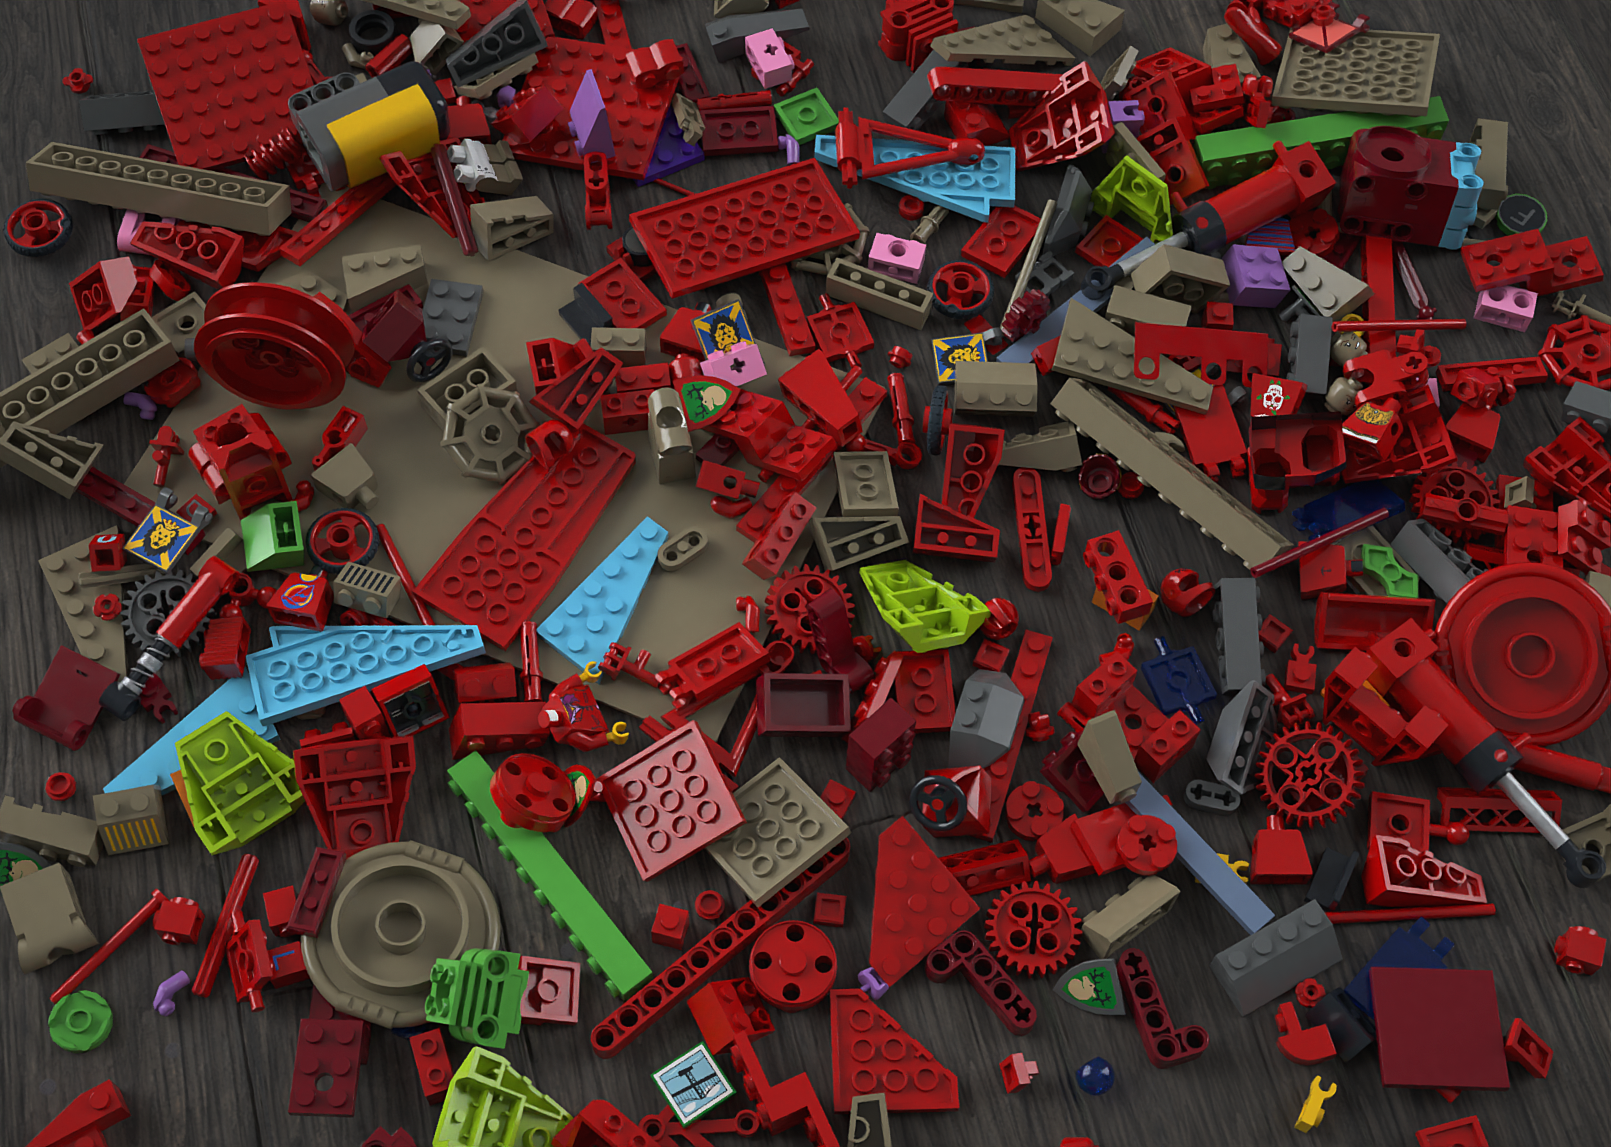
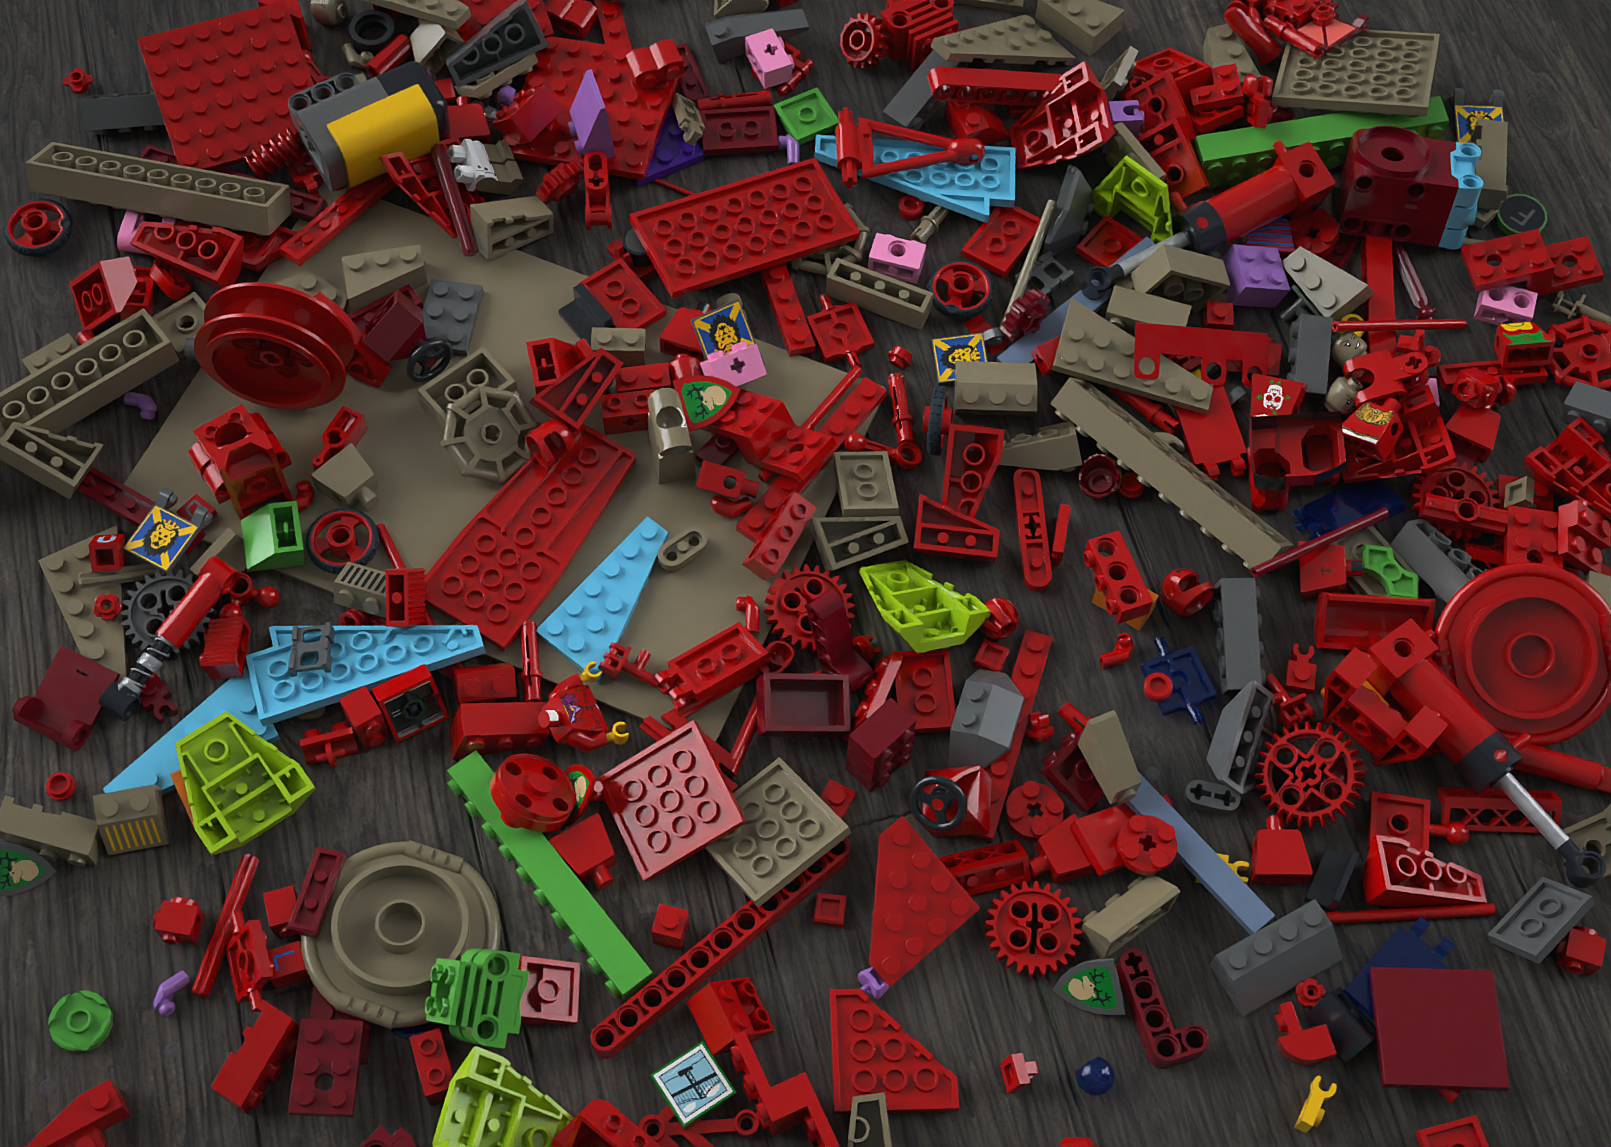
dark tan piece [0,863,99,974] -> none
red bar [50,888,169,1005] -> none
red plate [145,357,201,408] -> none
red arm [149,426,185,487] -> none
red torso [266,565,334,632] -> none
red wedge [293,736,416,858] -> none
red plate [695,890,725,920] -> none
red piece [749,920,837,1013] -> none
red slope [778,349,863,447] -> none
dark red beam [925,930,1037,1036] -> none
red plate [1072,652,1201,783] -> none
red tile [1258,614,1293,653] -> none
red slope [1503,1018,1554,1078] -> none
none -> red wedge [211,999,299,1114]
none -> dark grey piece [289,622,335,677]
none -> red brick [385,568,426,627]
none -> red gear [535,160,584,204]
none -> red torso [549,813,616,889]
none -> red gear [839,13,890,69]
none -> red tile [1143,672,1173,703]
none -> red pin [1263,15,1325,59]
none -> flag [1450,88,1504,143]
none -> dark grey plate [1487,876,1594,964]
none -> red torso [1494,320,1555,368]

